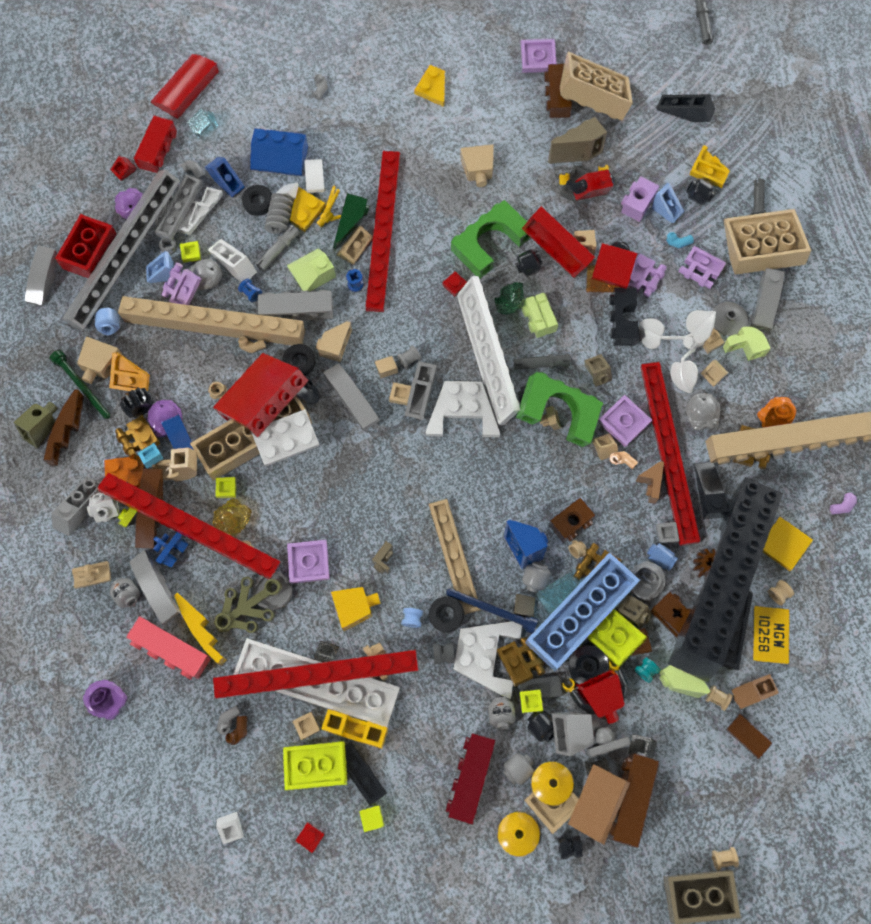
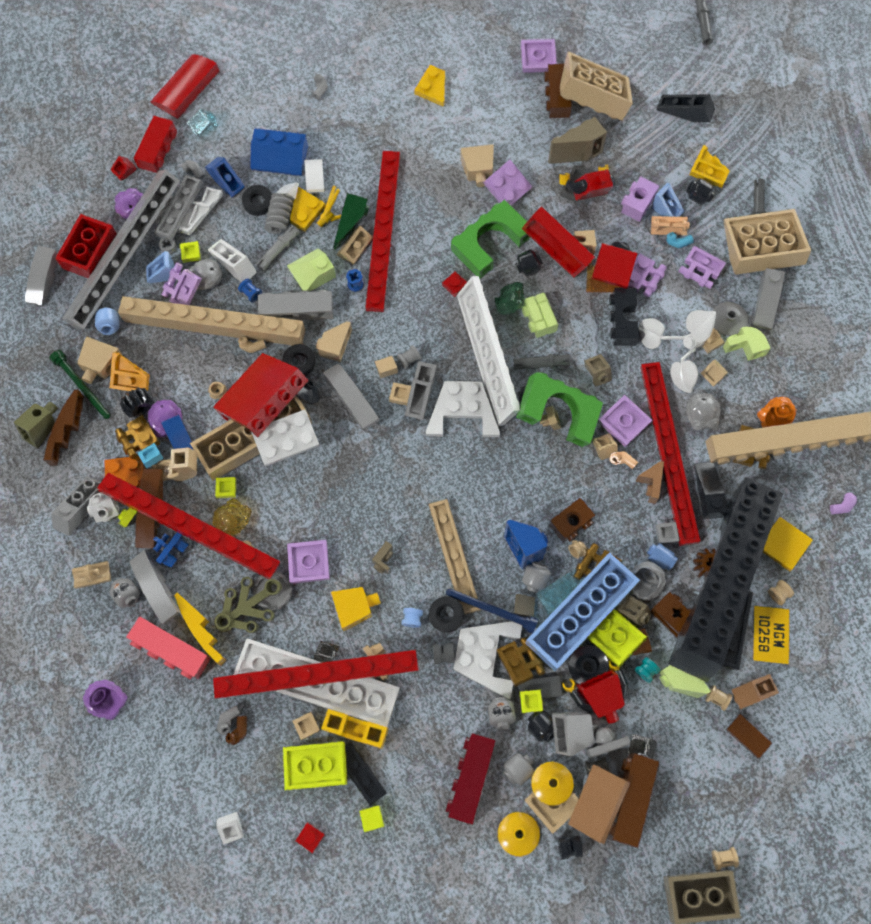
none -> lavender plate [483,160,532,205]
none -> light nougat hinge [651,216,690,235]

